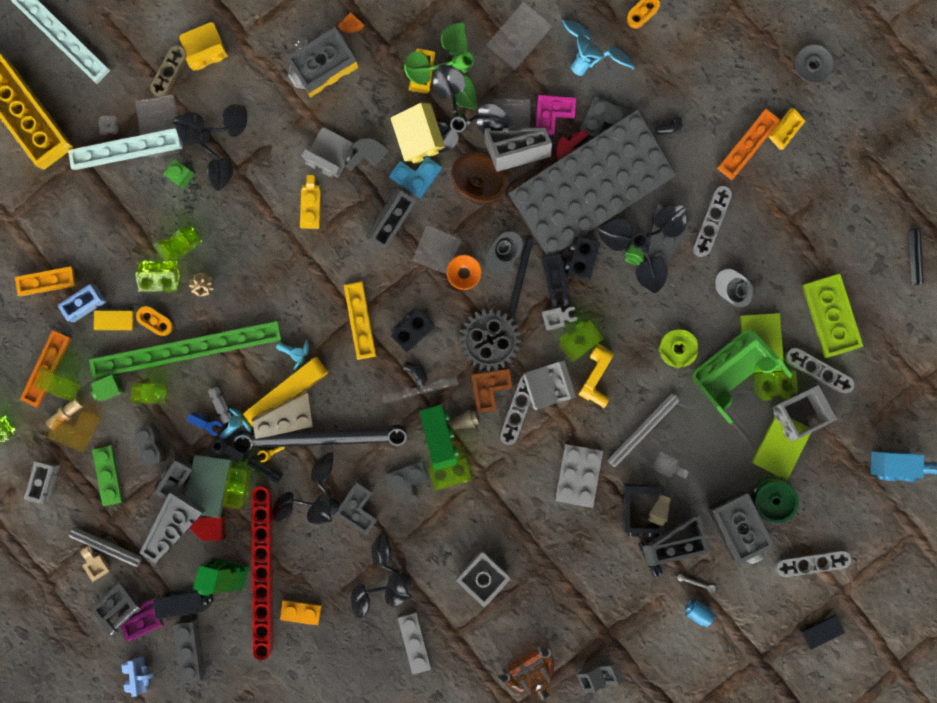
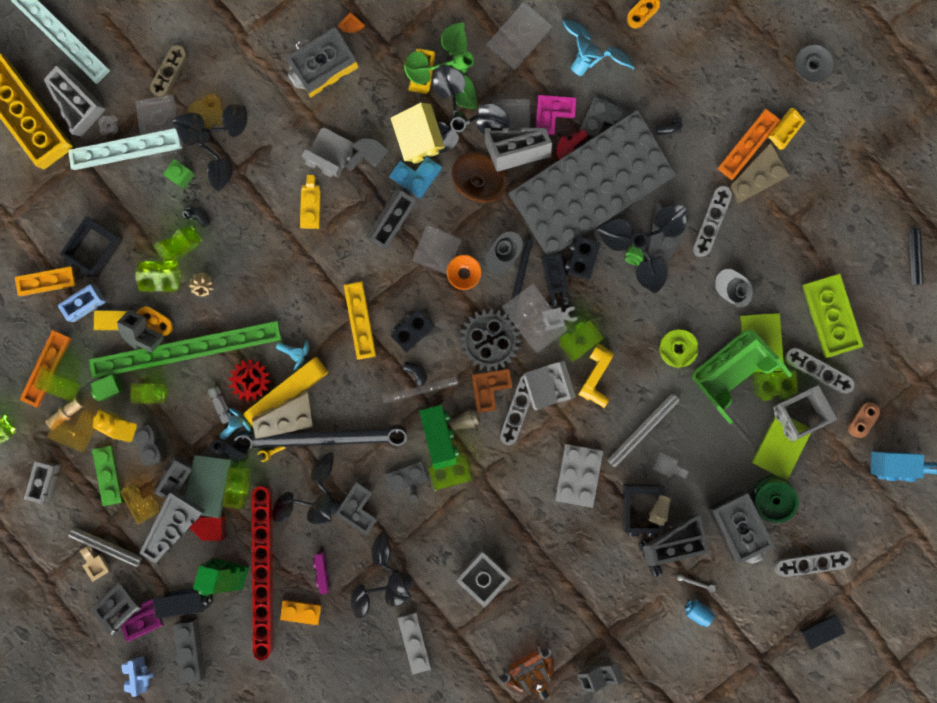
yellow bracket [179,22,228,71] -> none
blue plate [186,412,223,436] -> none
black axle [247,456,283,483] -> none
none -> light grey wedge [44,66,106,137]
none -> black window [60,216,123,277]
none -> yellow brick [92,410,137,442]
none -> dark grey brick [117,310,164,352]
none -> clear yellow plate [120,483,160,525]
none -> black arm [182,207,211,228]
none -> clear yellow plate [187,94,223,129]
none -> red gear [228,360,271,401]
none -> magenta plate [313,551,331,594]
none -> clear tile [502,284,567,353]
none -> dark tan wing [729,143,789,204]
none -> nougat plate [848,402,880,438]

